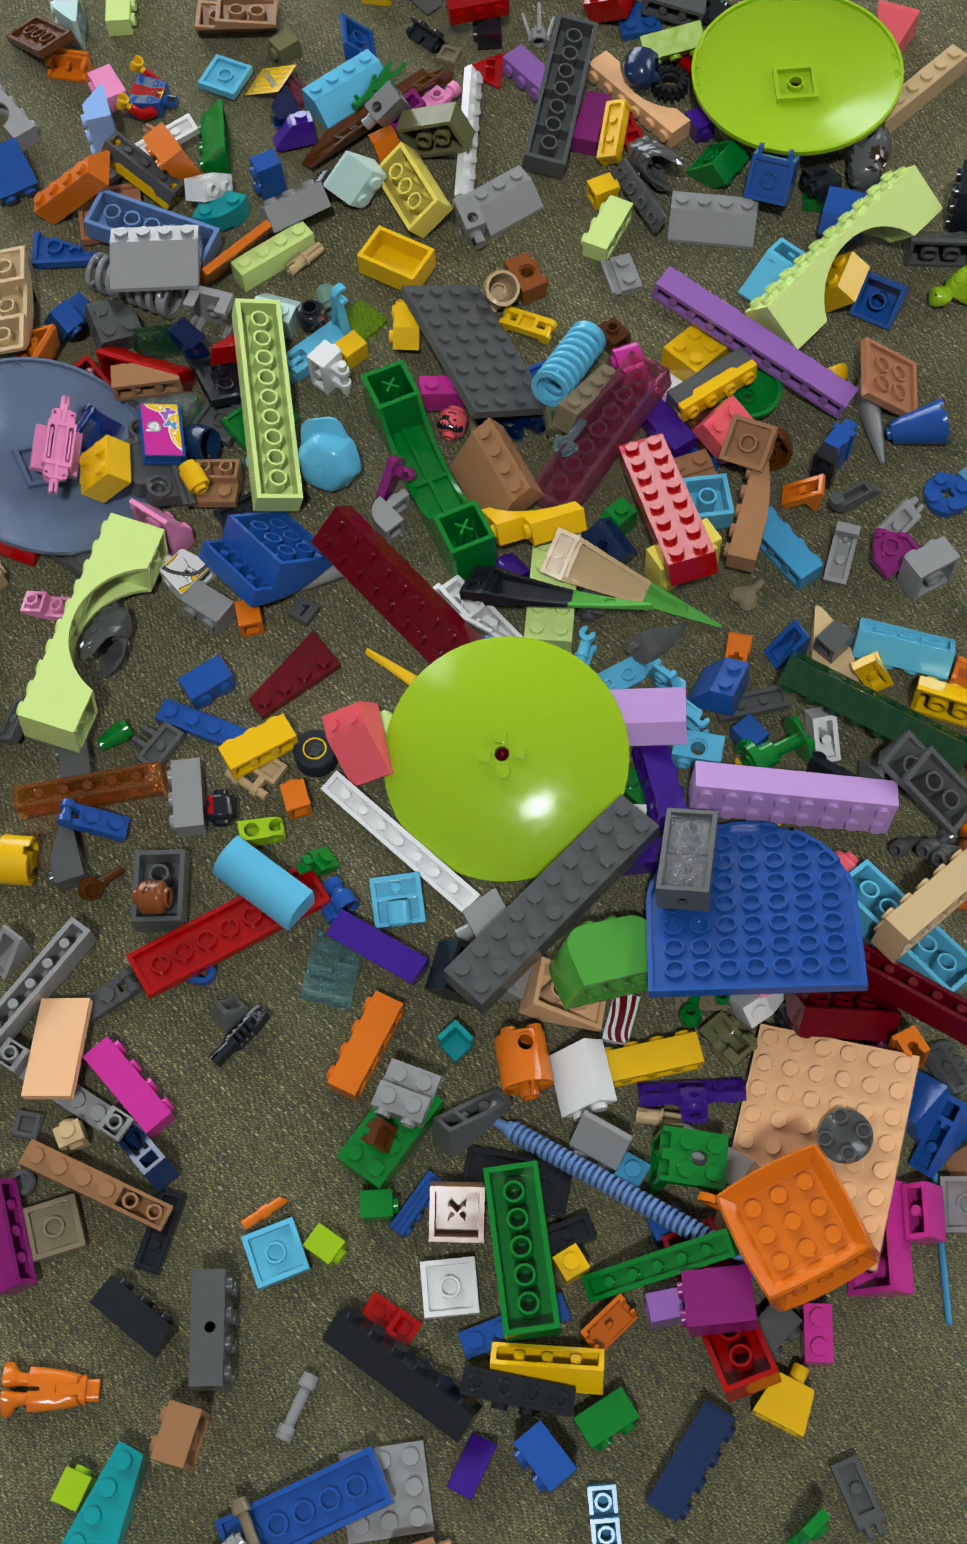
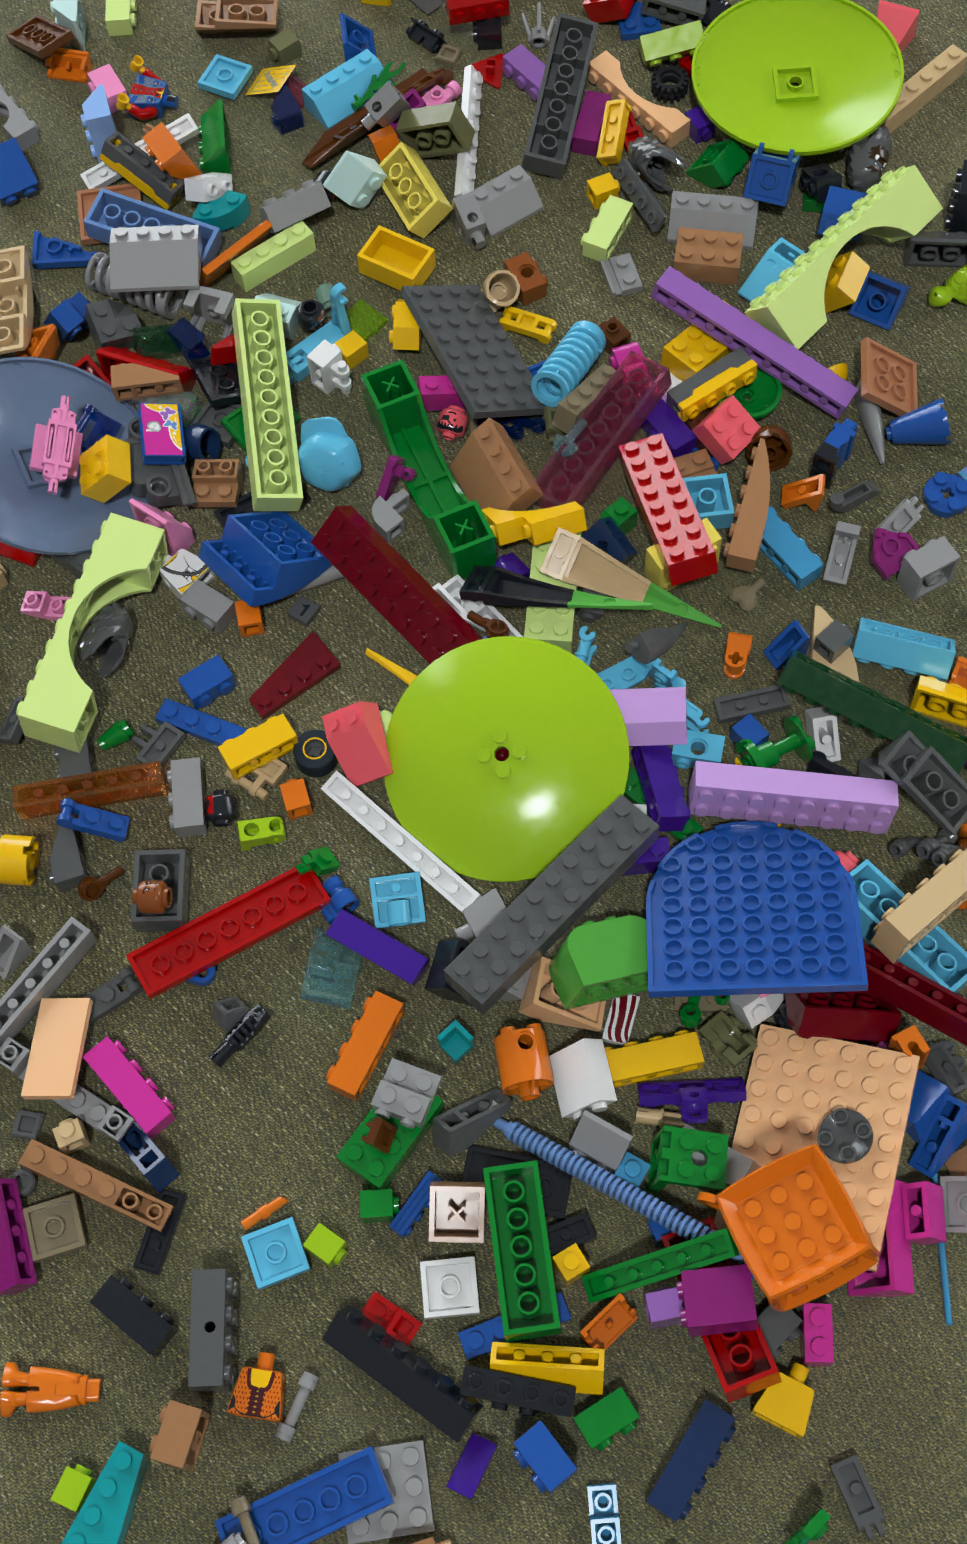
orange slope [33,150,110,225] -> none
yellow brick [178,459,210,495] -> none
medium azure brick [213,835,315,931] -> none
blue brick [249,148,286,201] -> none
dark purple slope [273,110,317,152] -> none
tan axle [284,242,324,277] -> none
dark blue piece [622,47,661,90] -> none
brick [656,808,719,912] -> none
blue slope [688,657,749,717] -> none
medium nougat slope [718,414,778,472] -> none
yellow slope [851,651,894,692] -> none
none -> torso [227,1352,285,1423]
none -> reddish brown plate [467,610,510,638]
none -> medium nougat brick [673,227,744,285]

